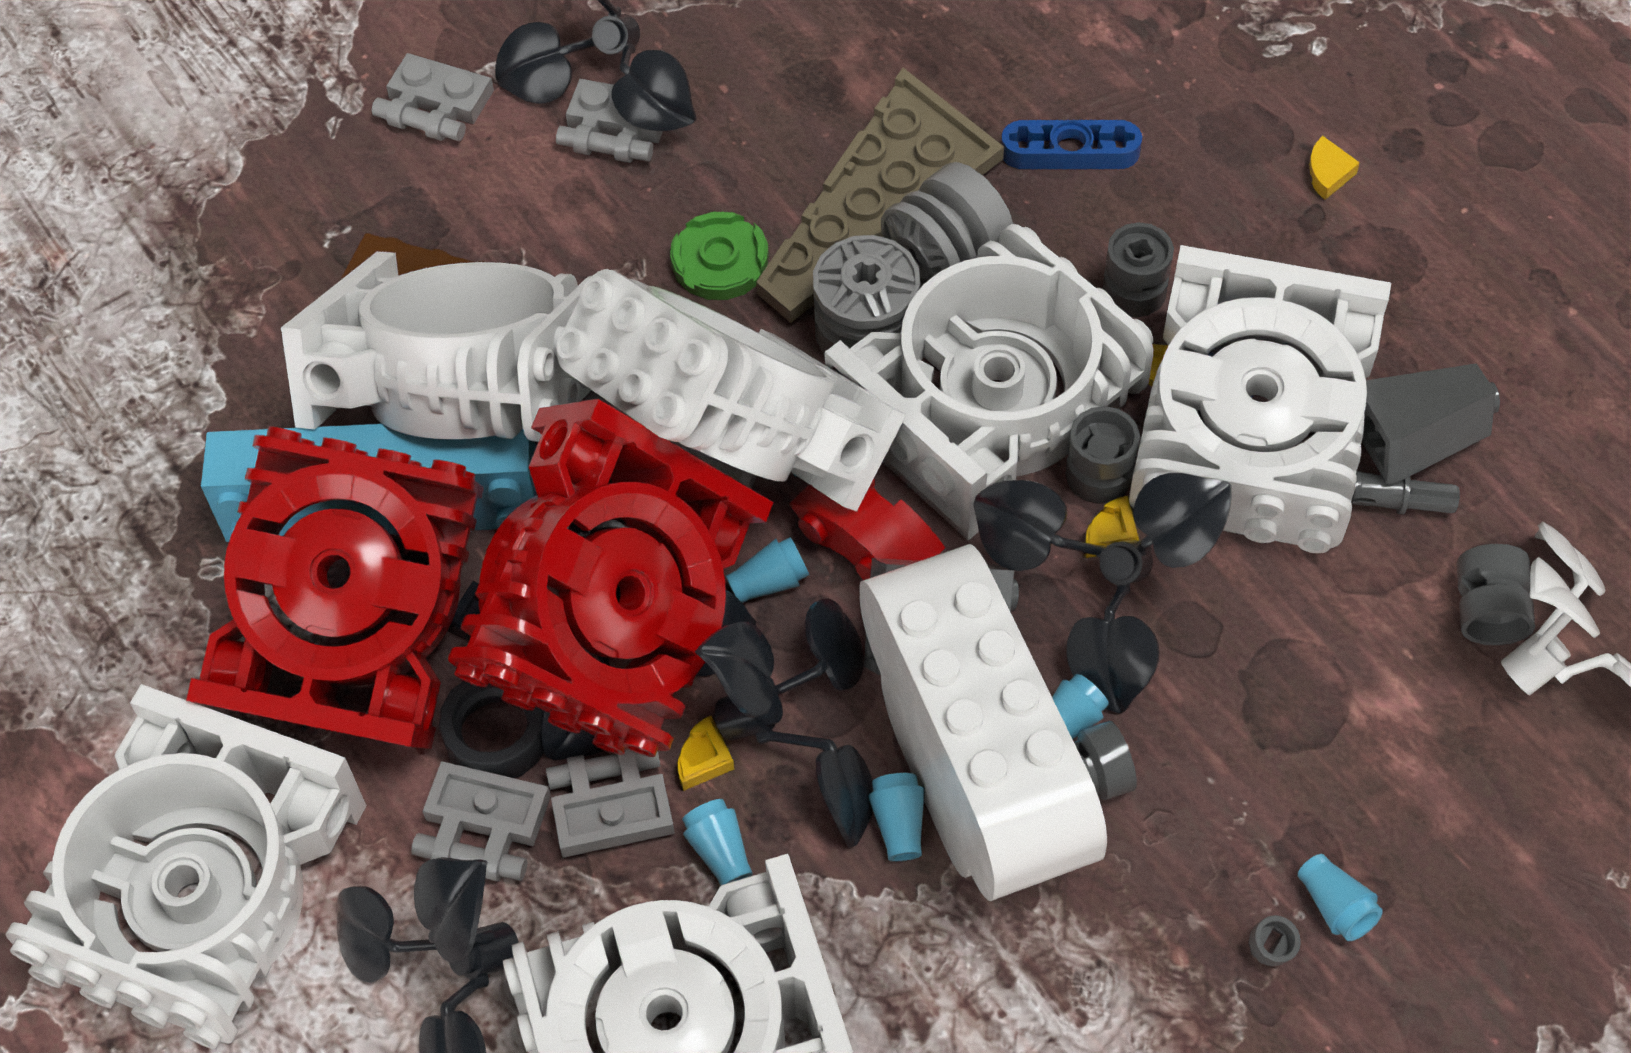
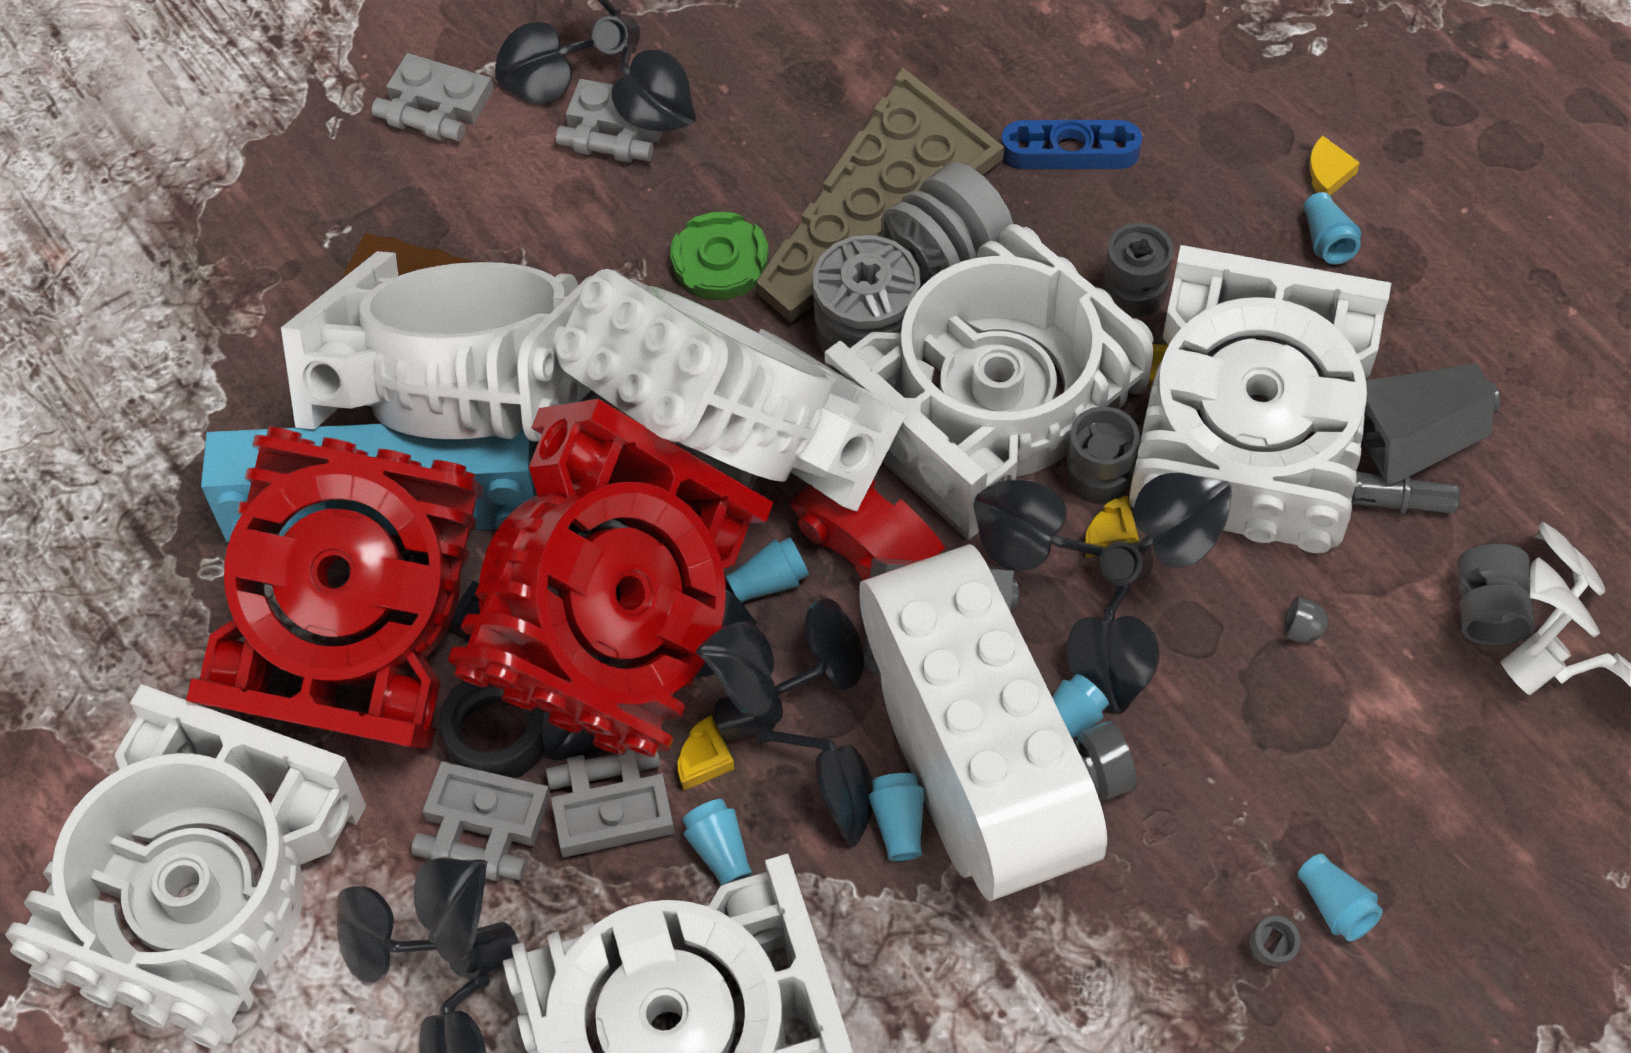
none -> dark grey hinge [1283,596,1329,643]
none -> medium azure cone [1303,192,1361,264]

